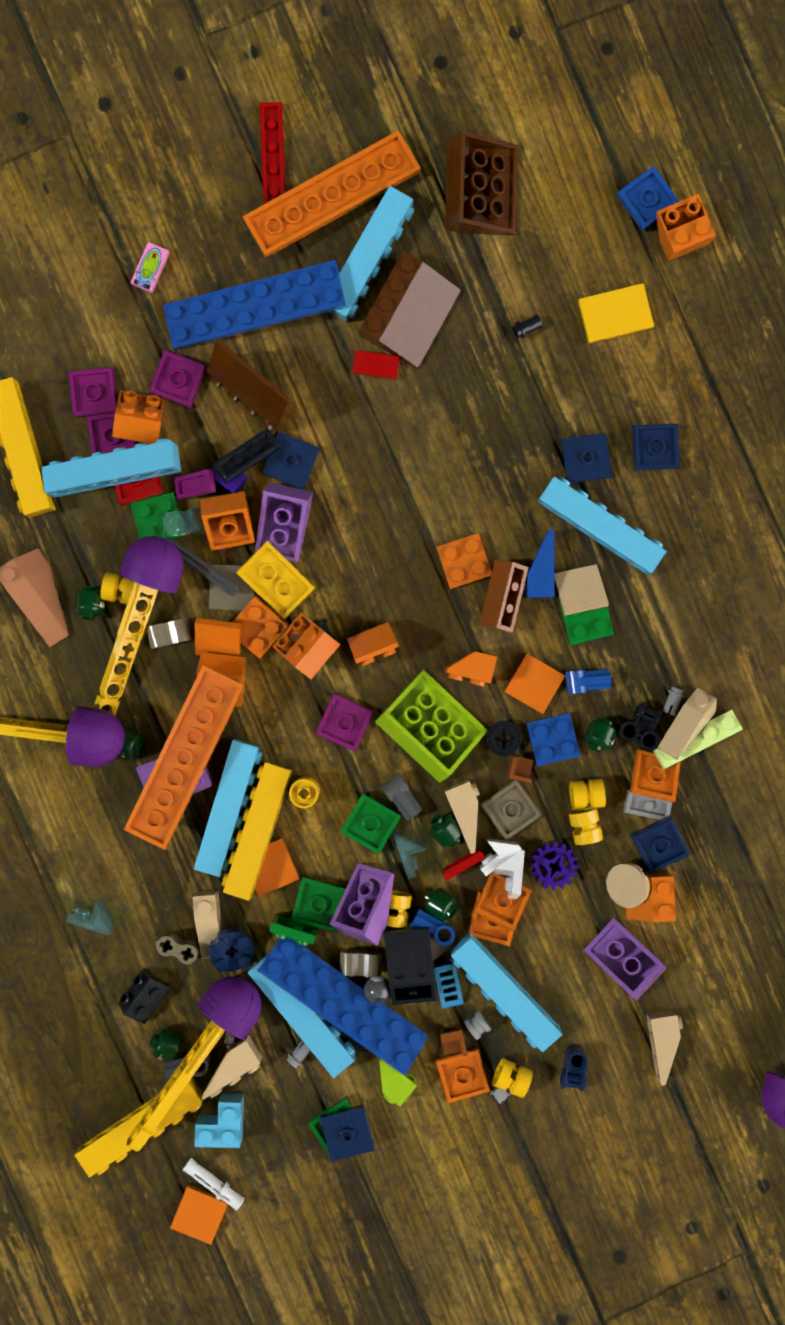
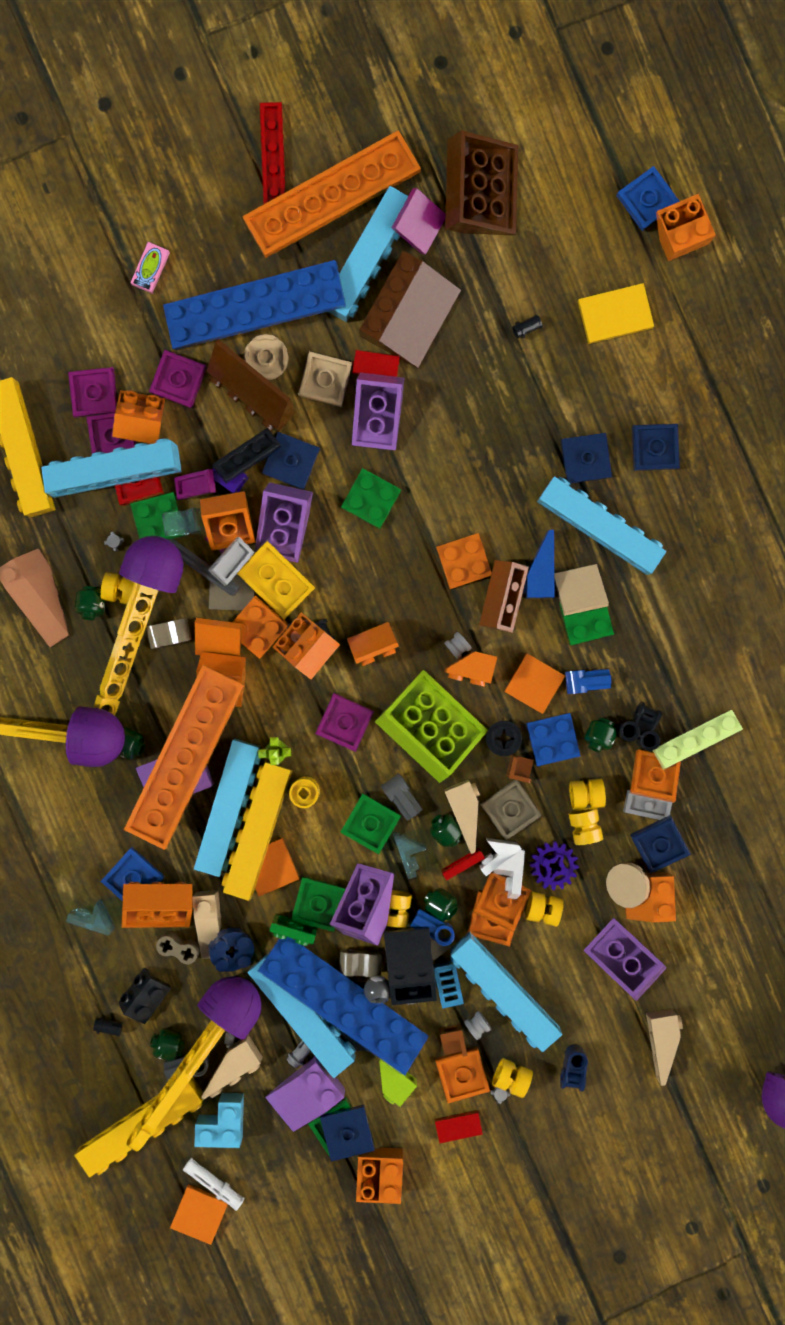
tan slope [658,688,717,760] -> none
light grey pin [662,686,685,716] -> none
none -> black pin [93,1016,123,1037]
none -> blue plate [100,847,165,901]
none -> light grey piece [104,532,124,551]
none -> orange slope [122,882,192,928]
none -> light grey tile [208,537,255,586]
none -> tan tile [244,334,289,380]
none -> lime rock [258,737,291,765]
none -> medium lavender slope [265,1056,345,1132]
none -> tan tile [298,351,353,407]
none -> green plate [341,468,401,529]
none -> medium lavender slope [352,373,404,450]
none -> orange slope [356,1147,403,1204]
none -> tile [391,188,446,254]
none -> red tile [435,1110,483,1144]
none -> light grey wheel [444,632,472,660]
none -> yellow wheel [526,891,564,927]

